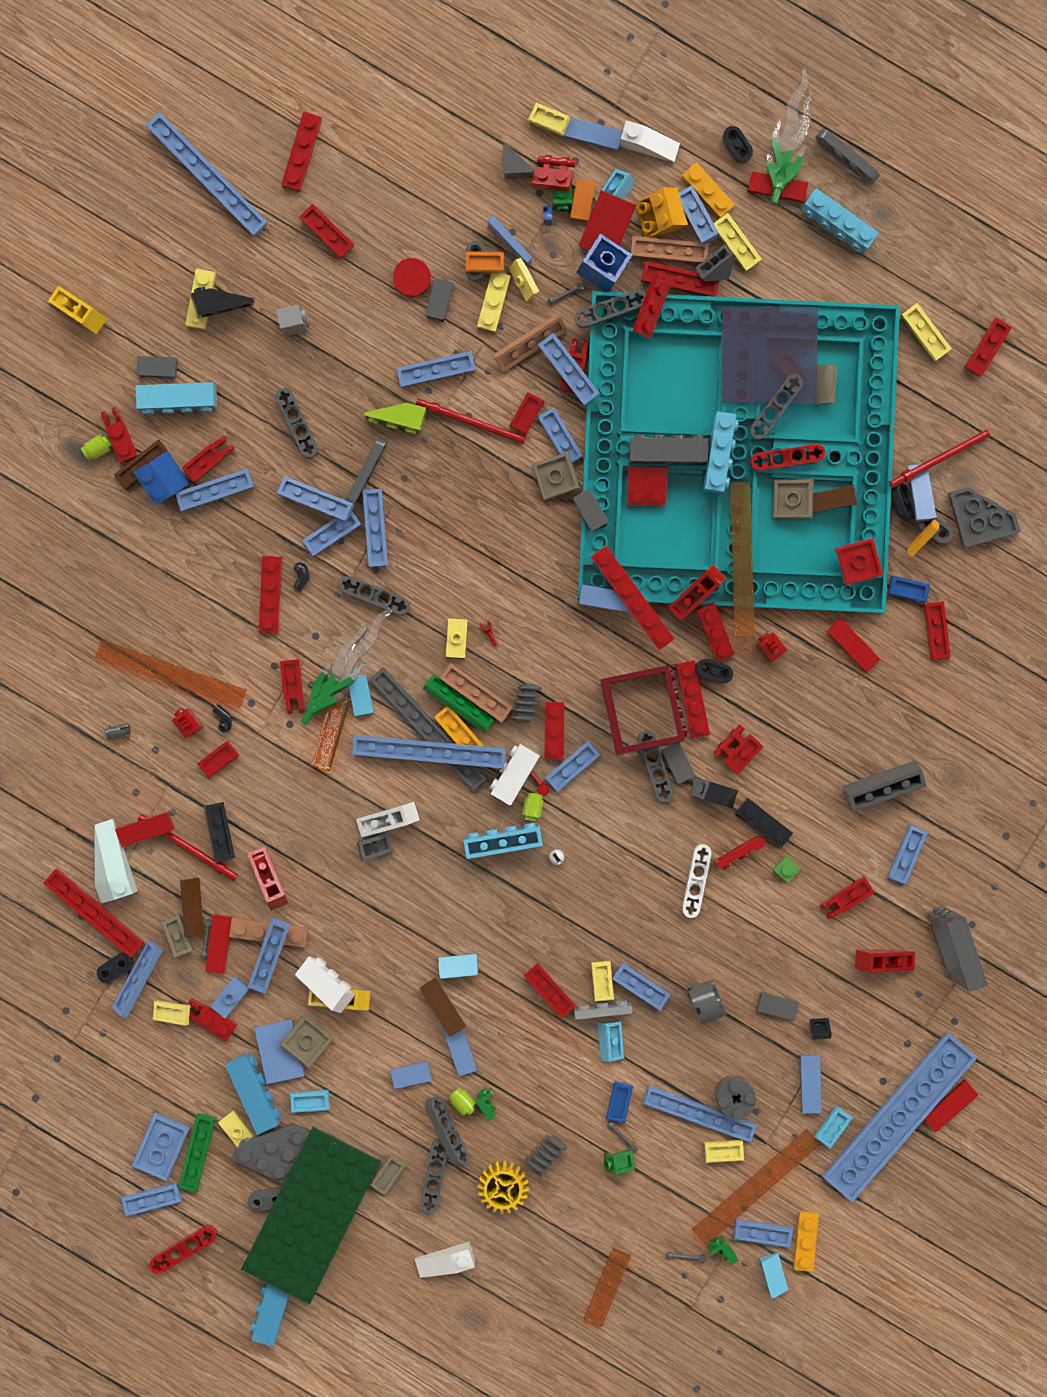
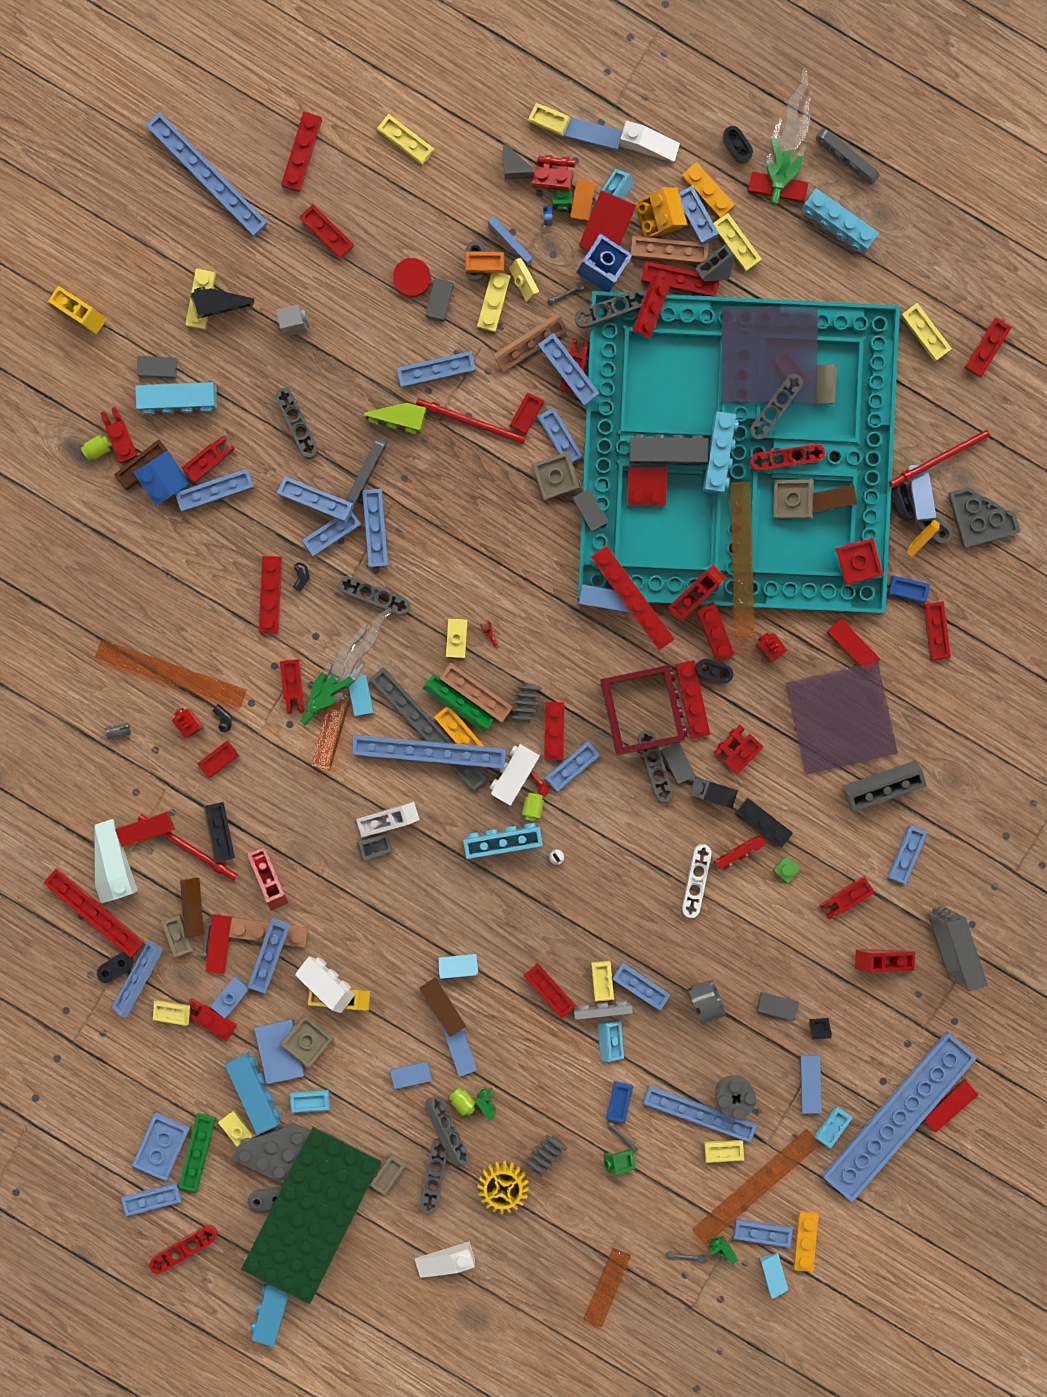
none -> light yellow tile [377,114,434,166]
none -> piece [785,662,898,774]

